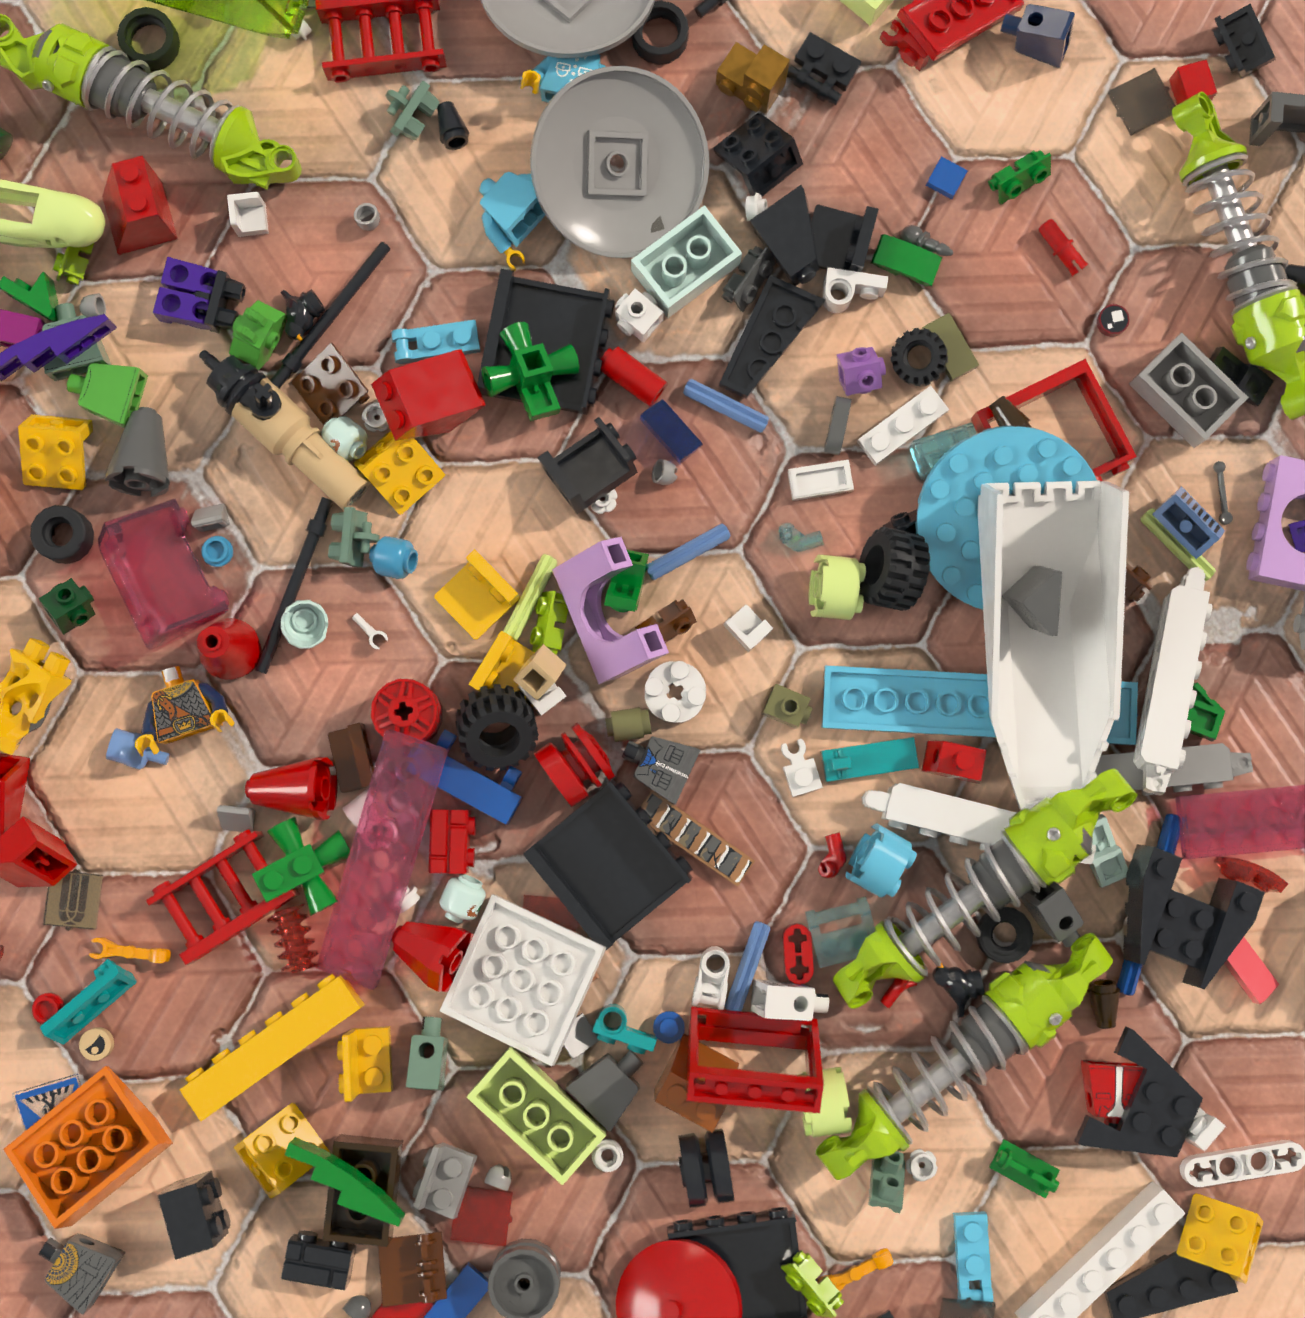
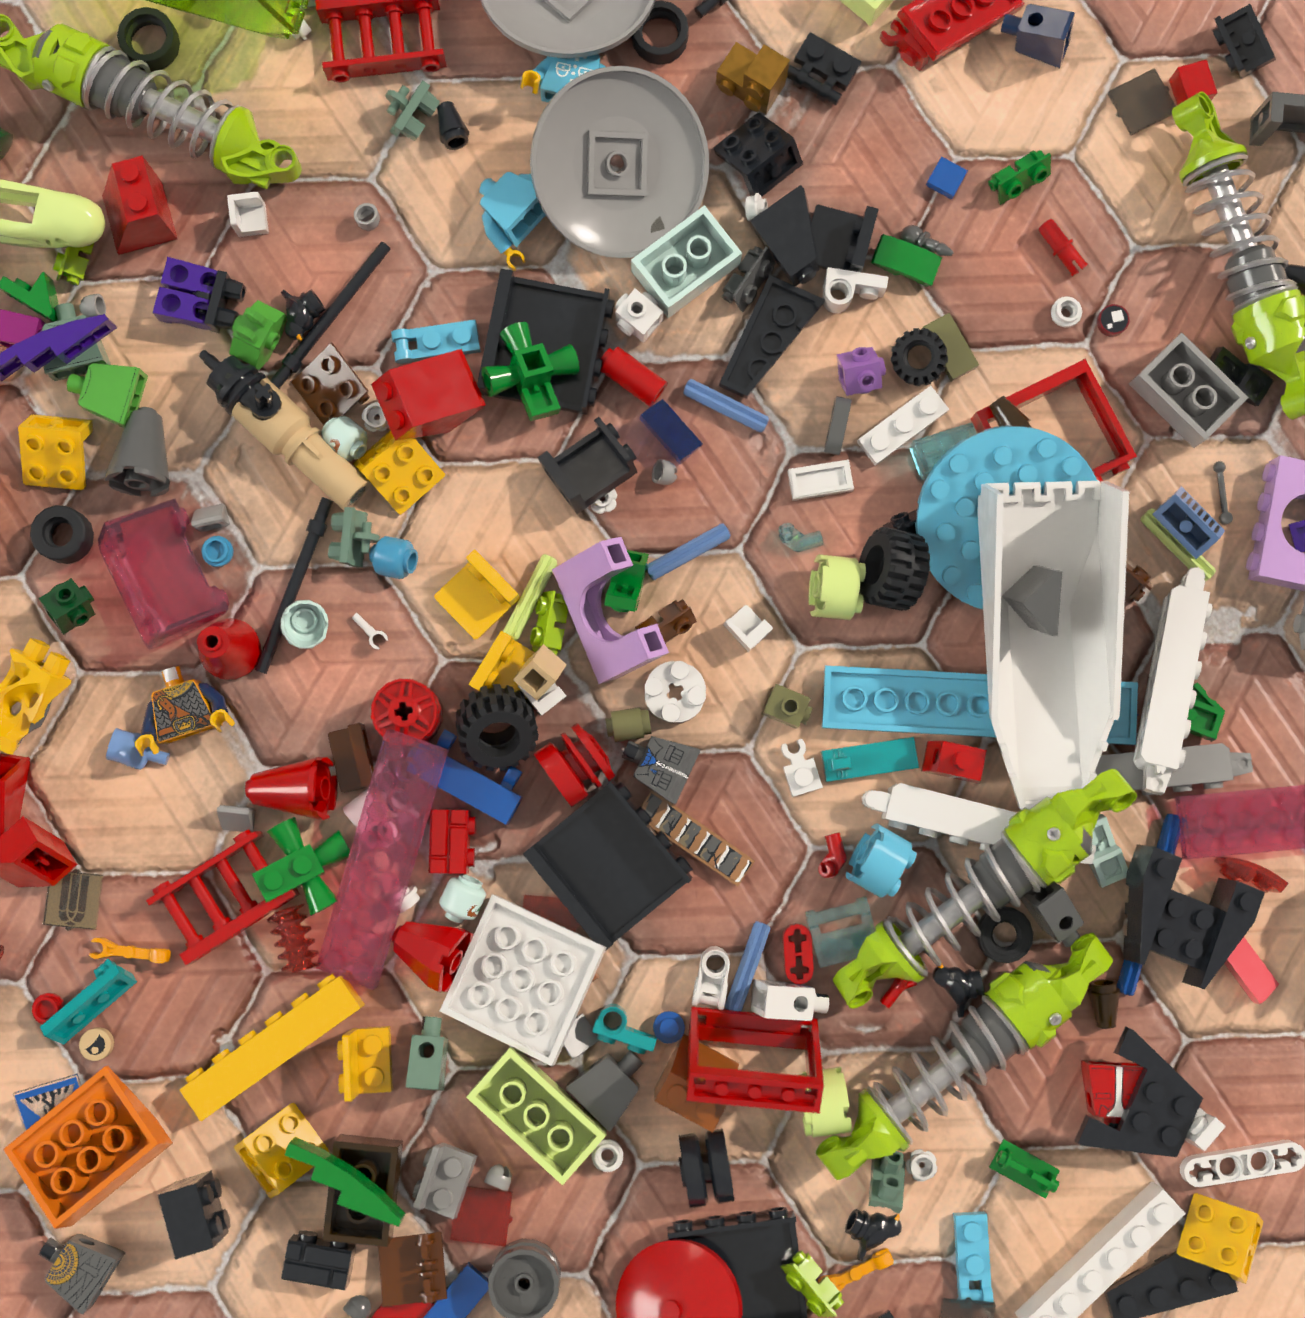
none -> black animal [845,1209,902,1261]
none -> white plate [1051,297,1082,328]

